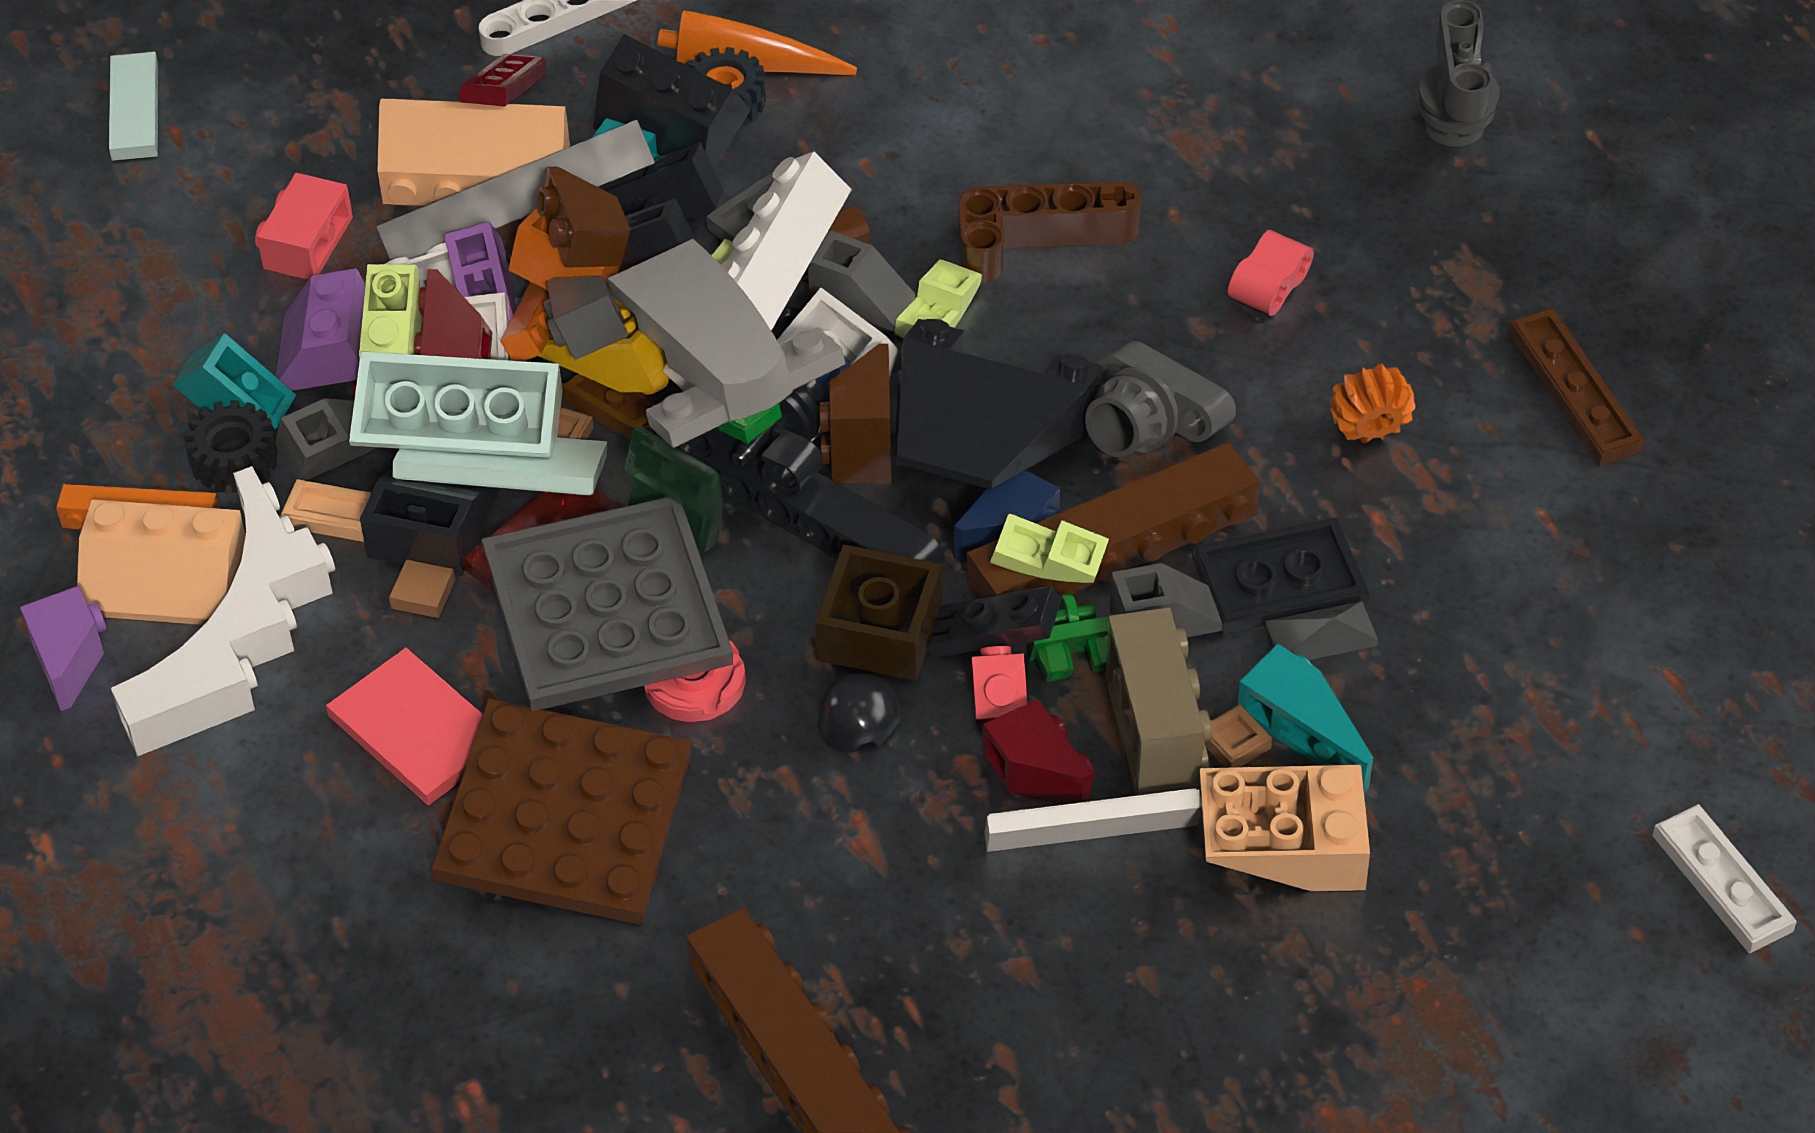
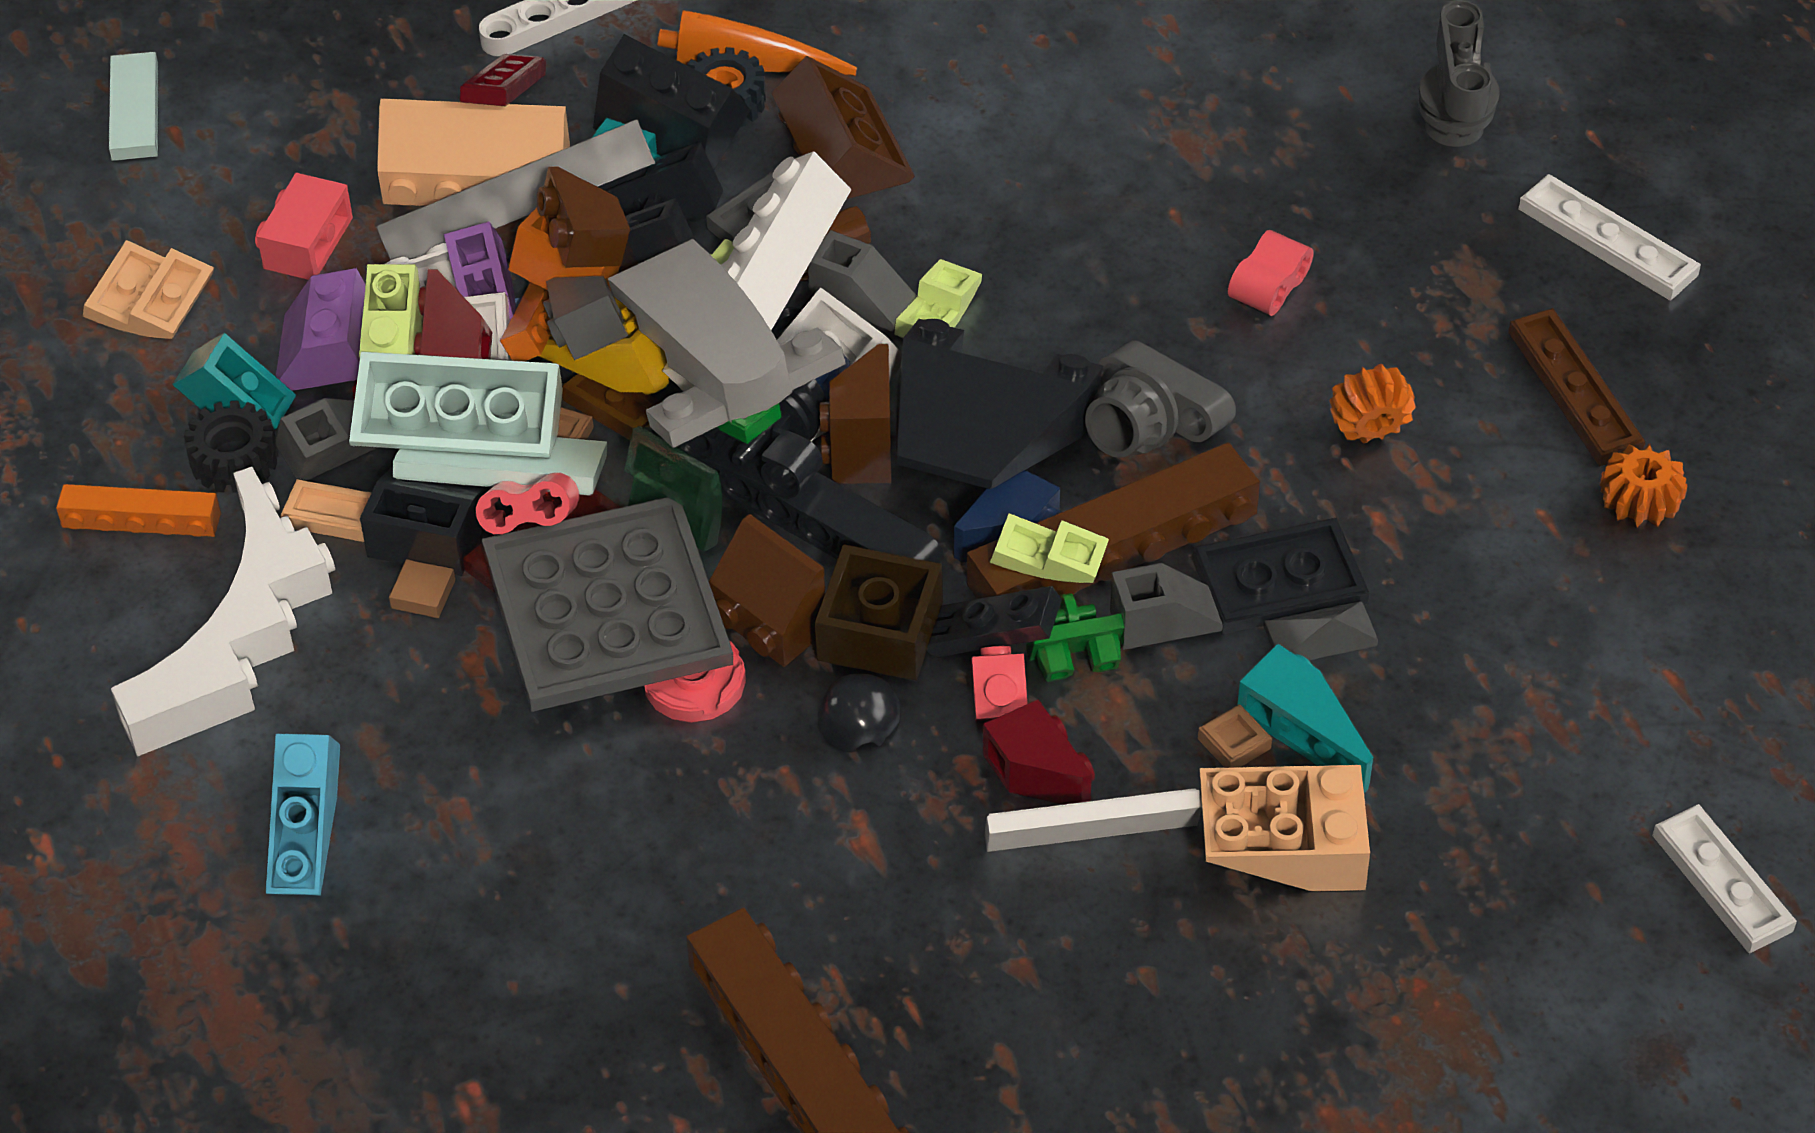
medium lavender slope [20,586,107,711] -> none
light nougat slope [77,499,246,625] -> none
coral tile [326,648,483,806] -> none
reddish brown plate [432,698,693,925] -> none
reddish brown beam [959,181,1142,283] -> none
dark tan brick [1105,607,1212,796] -> none
none -> light nougat slope [83,240,214,339]
none -> medium azure slope [266,734,340,896]
none -> coral axle [476,473,579,535]
none -> reddish brown slope [709,514,825,667]
none -> reddish brown slope [771,56,915,199]
none -> white tile [1519,174,1701,301]
none -> orange gear [1600,443,1687,528]

